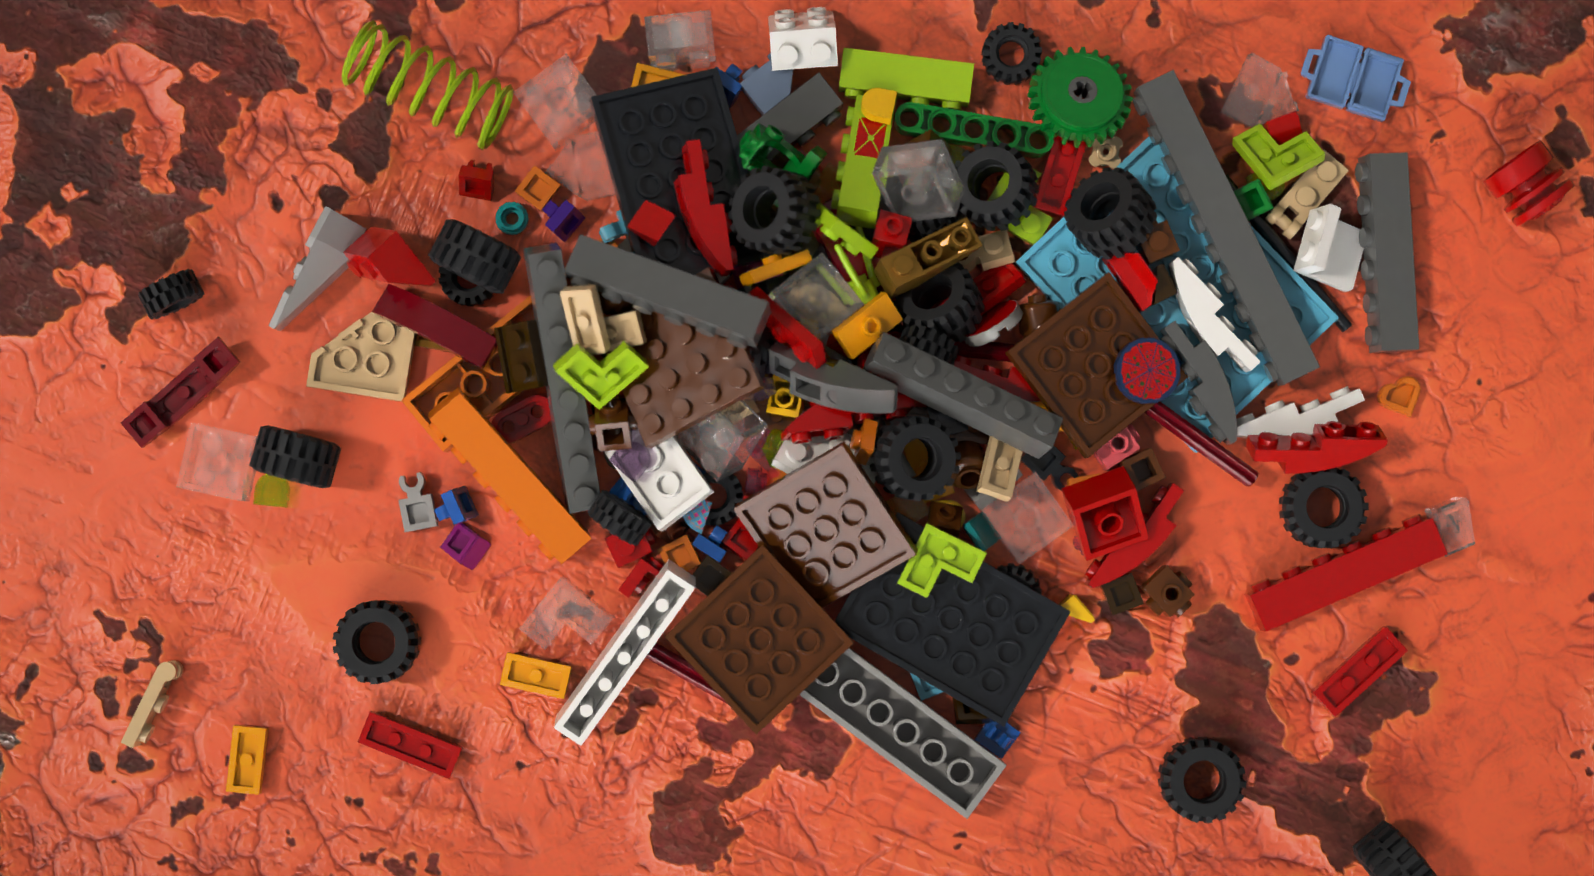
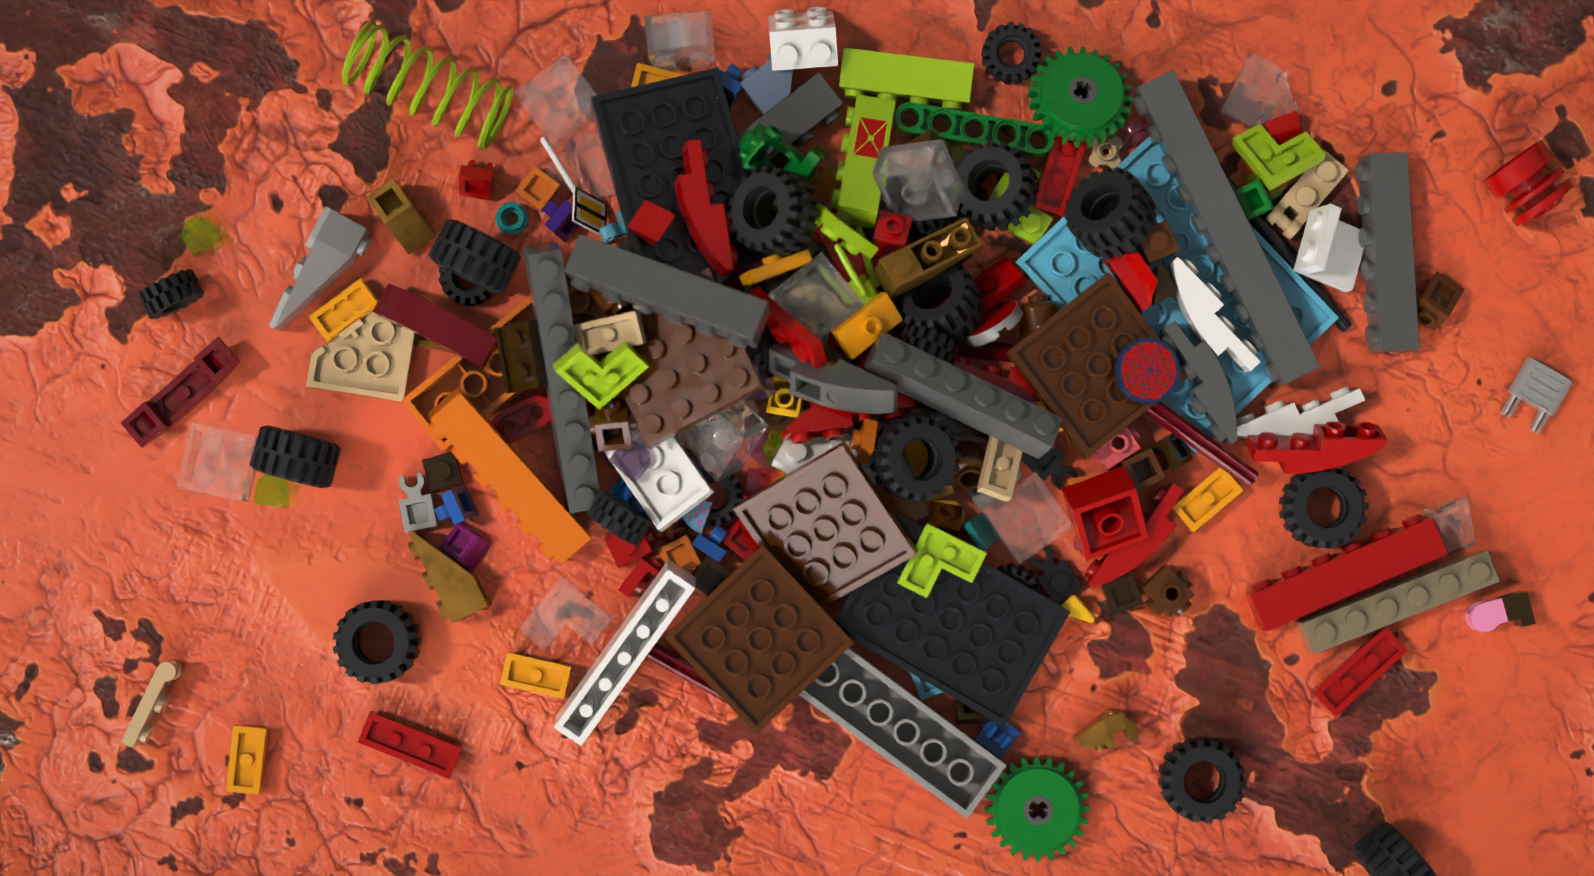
red slope [343,226,436,286] -> none
tan plate [560,284,611,353] -> none
yellow tile [861,88,897,125] -> none
tan plate [959,230,1015,271] -> none
medium blue piece [1301,35,1411,122] -> none
orange tile [1377,376,1421,417] -> none
none -> clear neon green tile [182,217,223,257]
none -> light orange plate [308,278,379,343]
none -> pearl gold slope [366,178,436,255]
none -> pearl gold slope [408,532,491,623]
none -> dark brown plate [422,452,464,492]
none -> piece [540,137,607,236]
none -> green gear [984,755,1090,862]
none -> black plate [1027,544,1082,604]
none -> pearl gold hand [1072,709,1139,751]
none -> clear pink plate [1119,117,1149,147]
none -> dark brown tile [1152,433,1193,471]
none -> light orange plate [1172,467,1244,533]
none -> dark tan brick [1295,550,1500,654]
none -> reddish brown bracket [1417,271,1464,330]
none -> leg [1465,591,1536,632]
none -> light grey piece [1501,357,1573,434]

